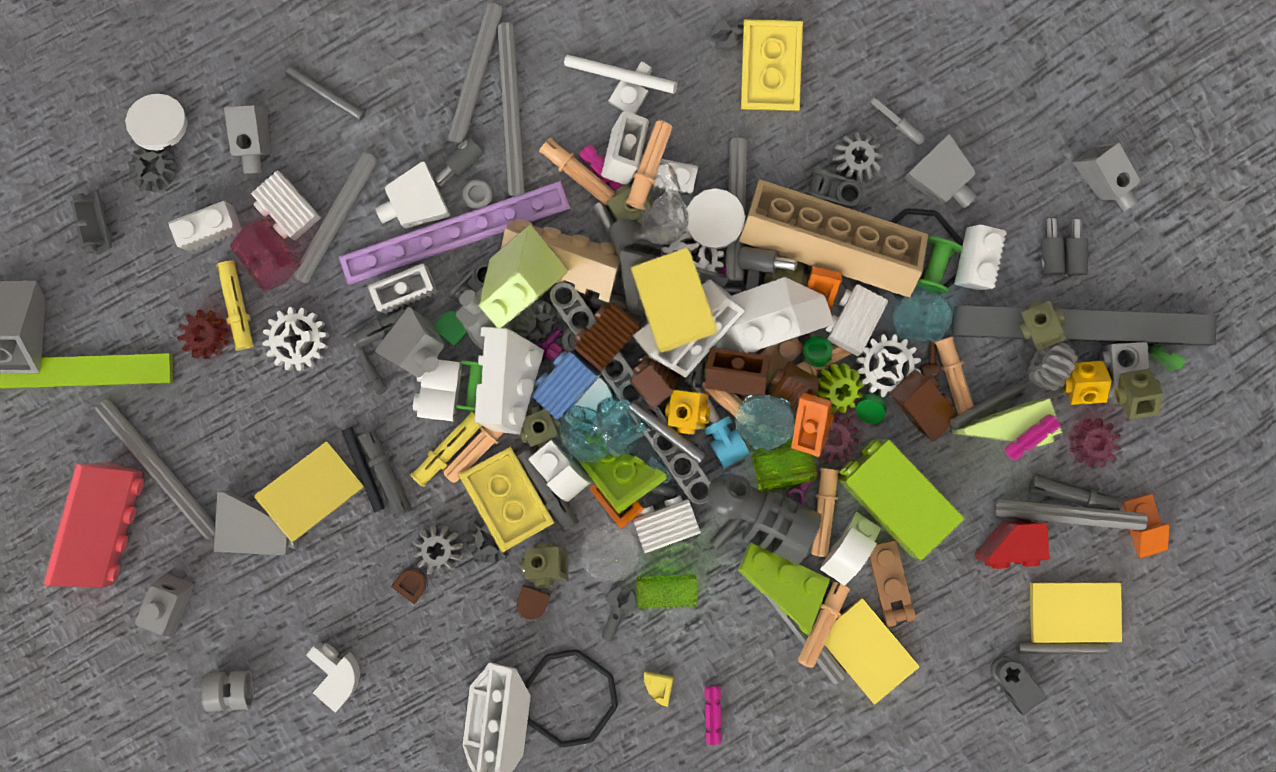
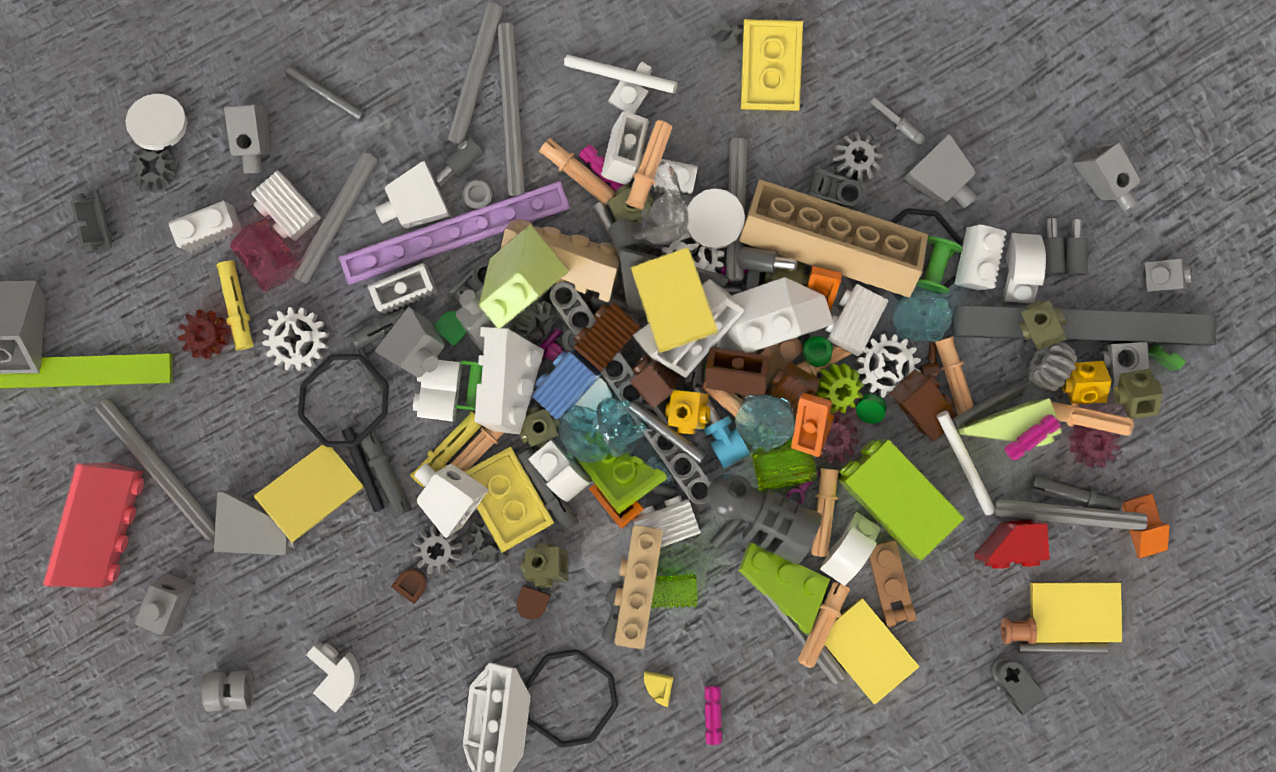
none -> black piece [298,354,389,447]
none -> white torso [414,463,489,538]
none -> tan bracket [614,525,663,649]
none -> white bar [937,411,995,515]
none -> nougat bush [1000,618,1037,644]
none -> white brick [1003,233,1046,303]
none -> light nougat axle [1050,400,1134,436]
none -> light grey bracket [1145,259,1194,292]

